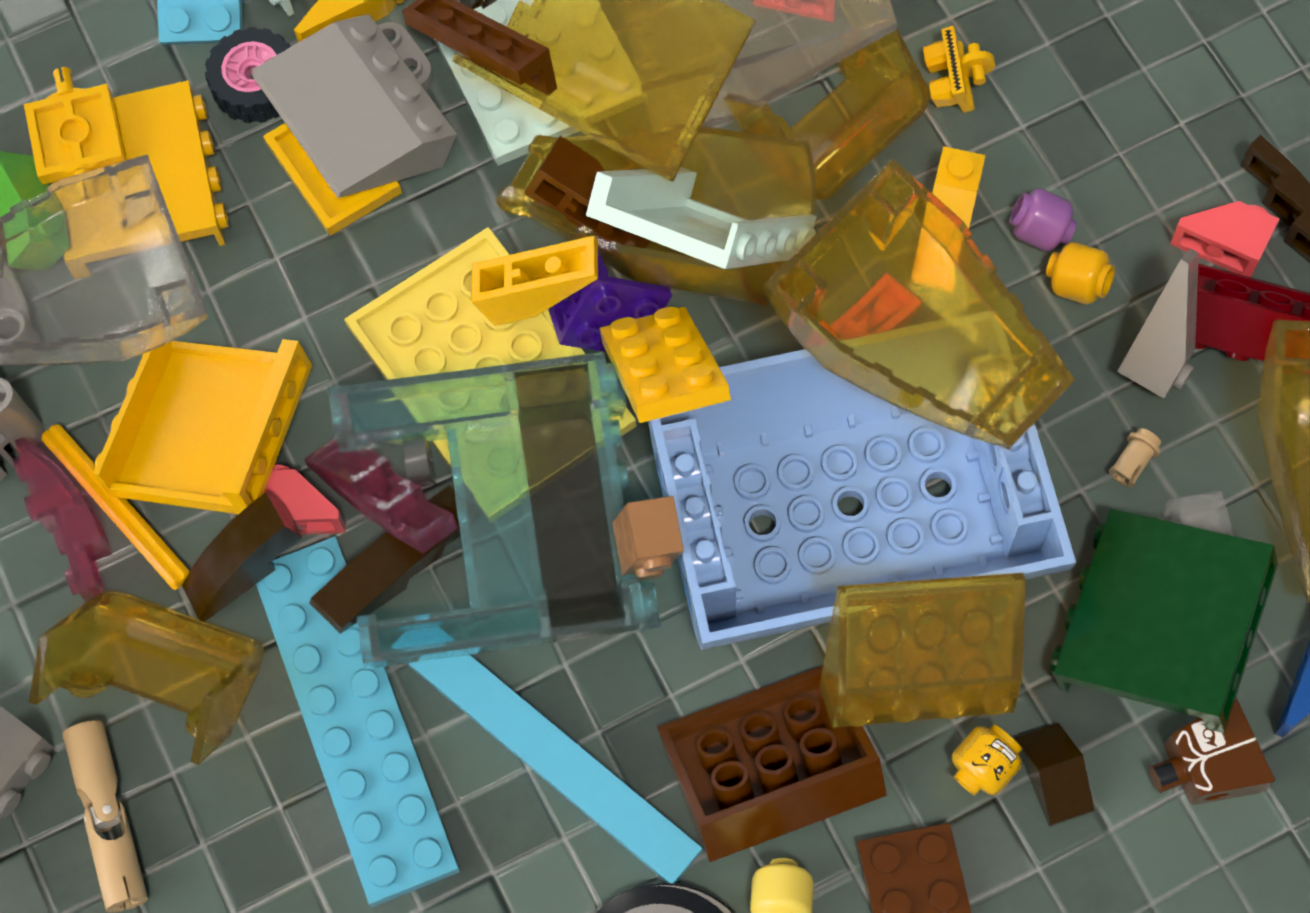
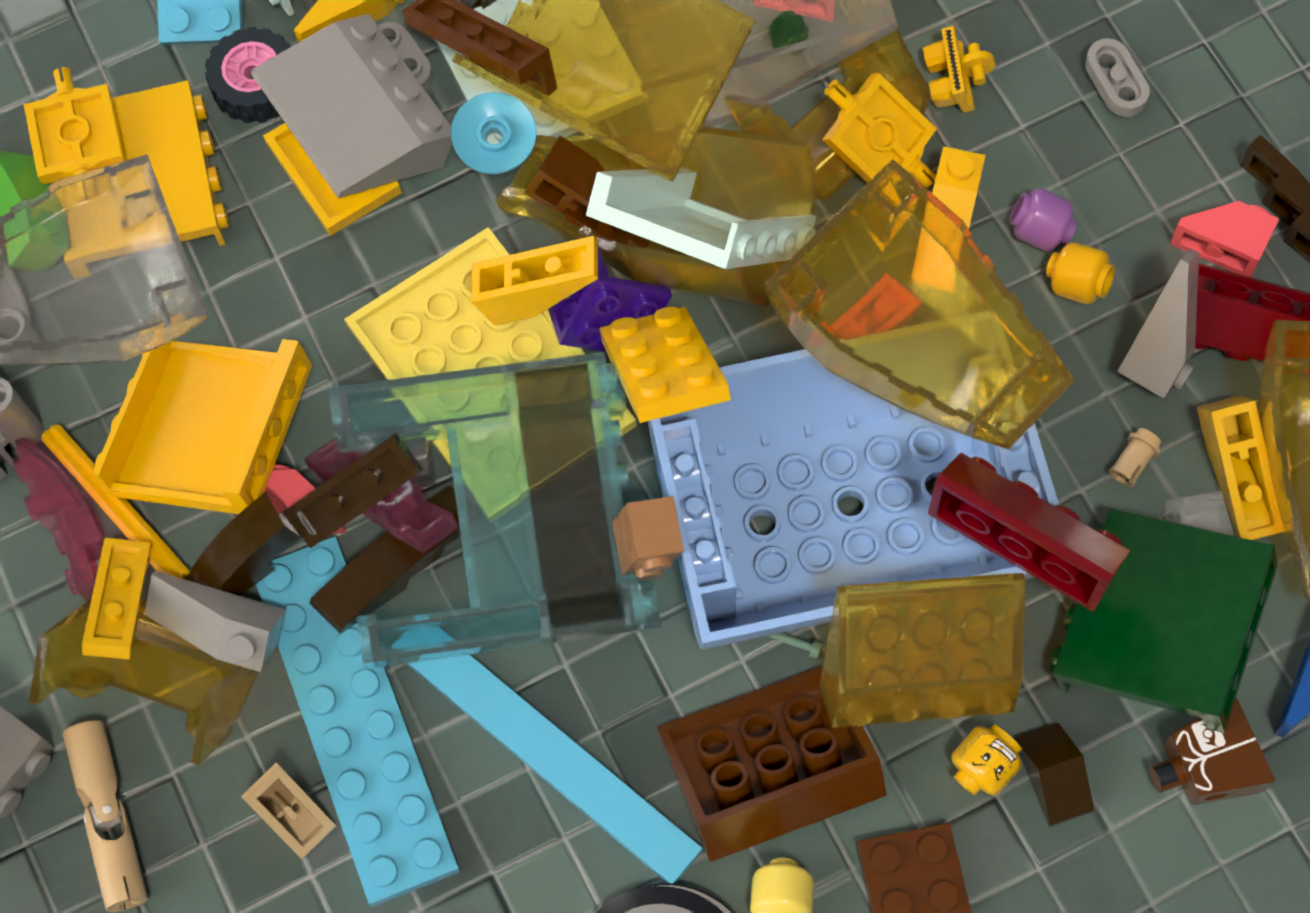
none -> yellow plate [82,538,151,660]
none -> light grey slope [144,571,286,672]
none -> tan slope [241,763,336,859]
none -> dark brown plate [284,432,423,549]
none -> medium azure dish [451,92,536,175]
none -> sand green piece [766,633,824,660]
none -> clear green plate [768,11,809,52]
none -> yellow plate [822,73,937,195]
none -> dark red slope [928,453,1130,612]
none -> light grey plate [1085,38,1150,117]
none -> yellow slope [1197,395,1285,540]

